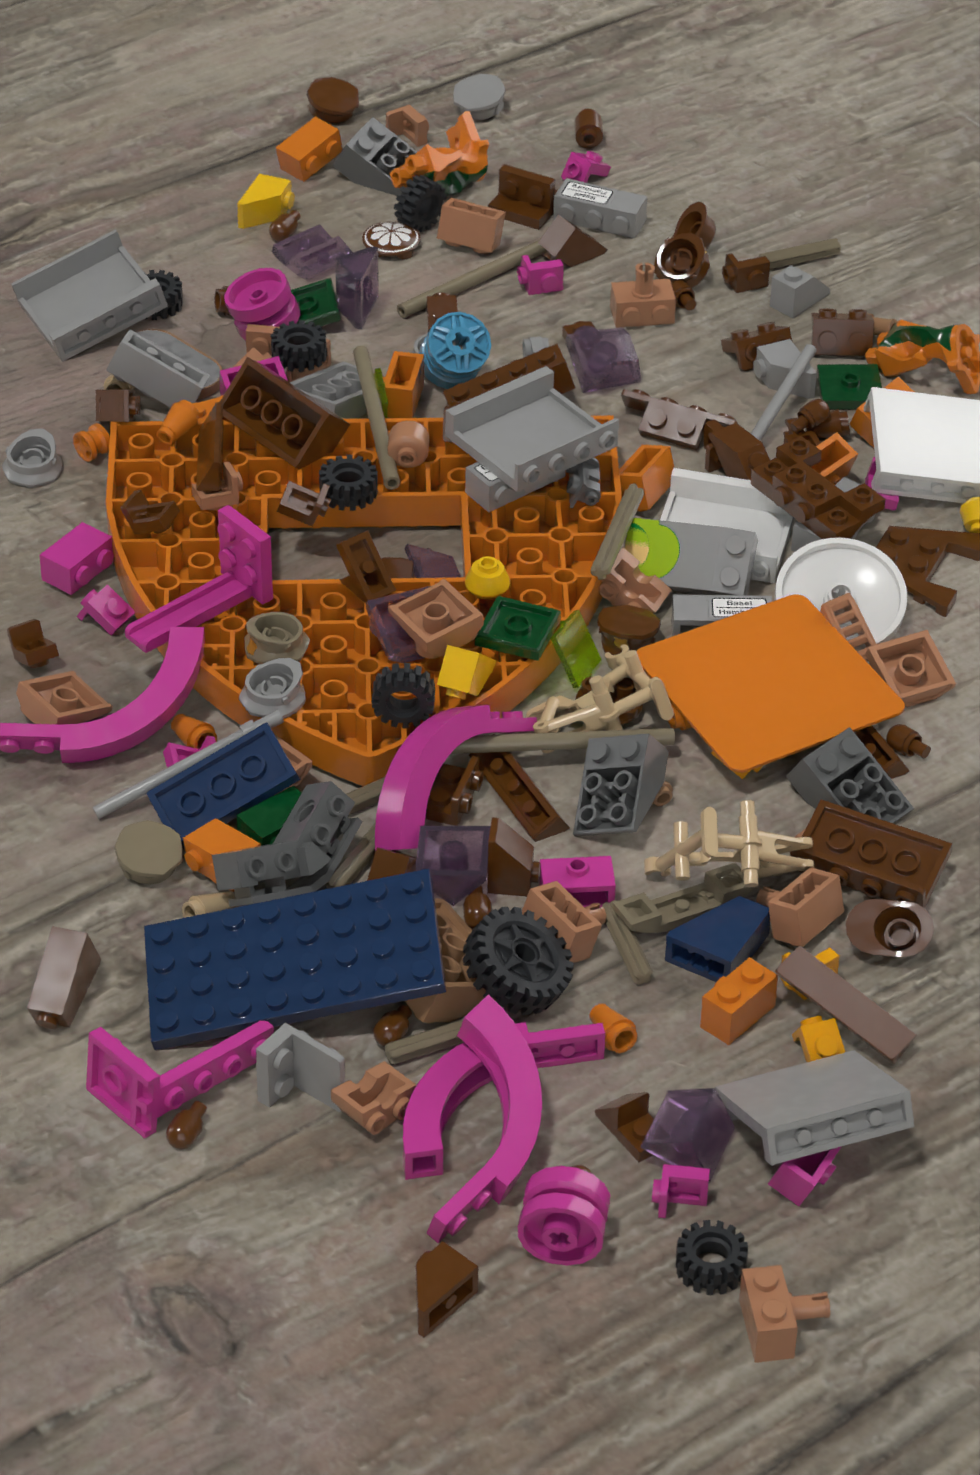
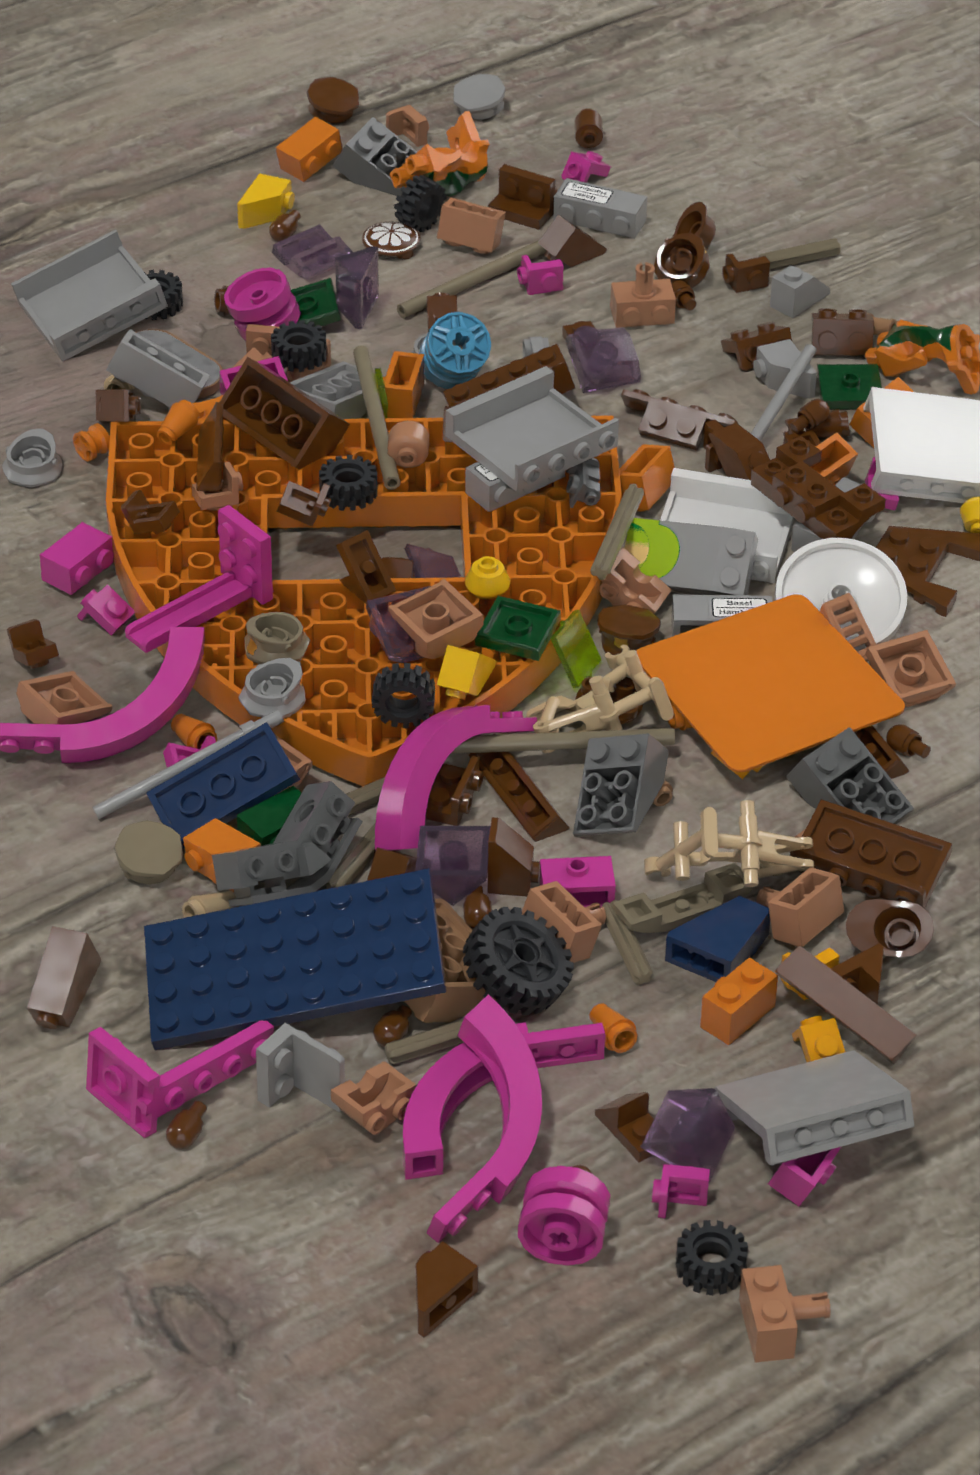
none -> reddish brown slope [831,943,884,1005]

